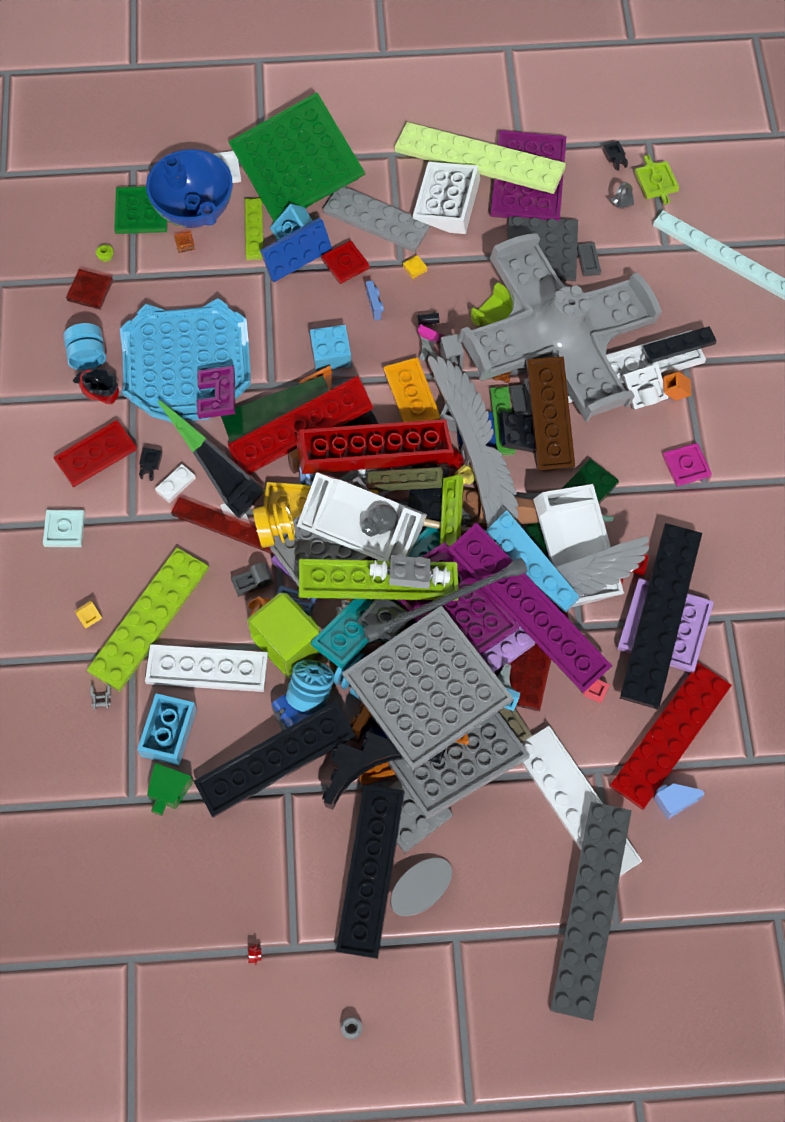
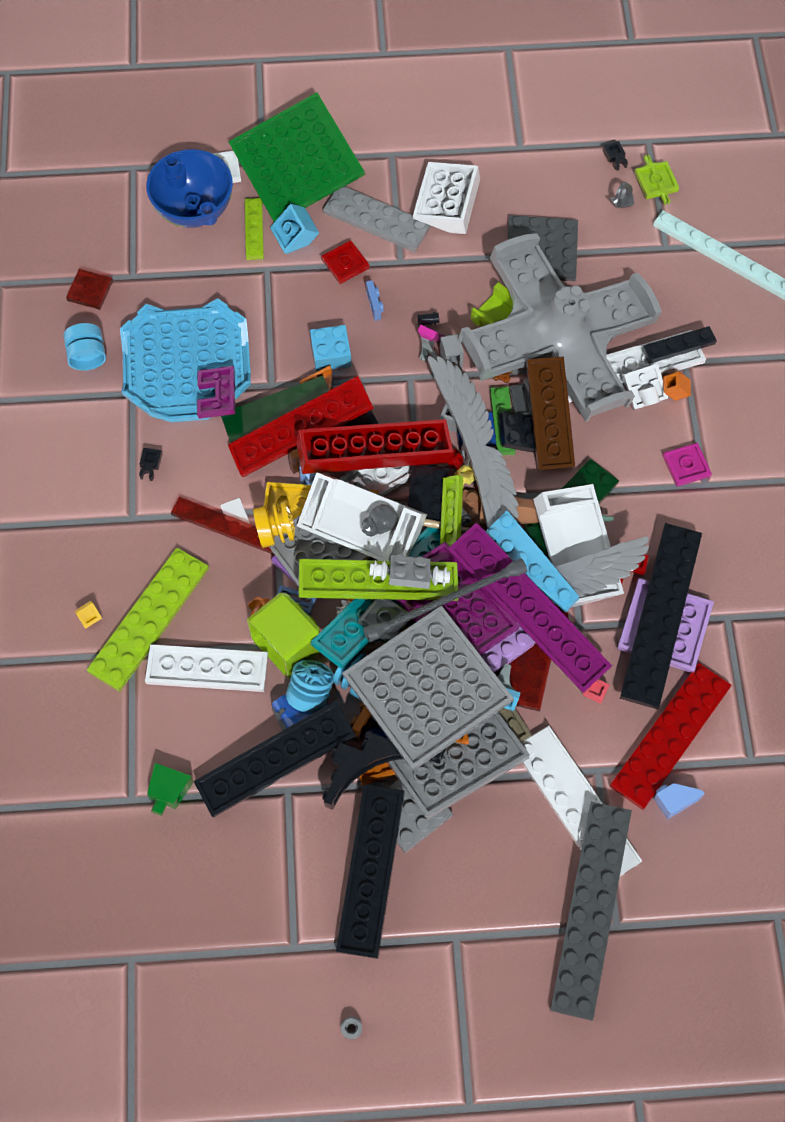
light aqua tile [43,510,85,547] -> none
red plate [53,420,137,488] -> none
black hair [73,368,119,405] -> none
light grey piece [90,684,112,710] -> none
lime plate [96,245,114,262] -> none
green plate [114,187,168,234] -> none
medium azure brick [137,693,197,766] -> none
white plate [155,464,196,503] -> none
black plate [158,400,266,518] -> none
clear orange plate [174,232,195,253] -> none
dark grey plate [231,562,274,597] -> none
red plate [248,943,261,965] -> none
blue plate [260,218,333,282] -> none
olive plate [367,467,443,491] -> none
light orange plate [383,357,440,422] -> none
light grey shield [390,858,452,916] -> none
yellowish green plate [394,122,566,194] -> none
yellow plate [403,255,427,279] -> none
magenta plate [490,130,567,221] -> none
dark grey tile [577,242,601,277] -> none

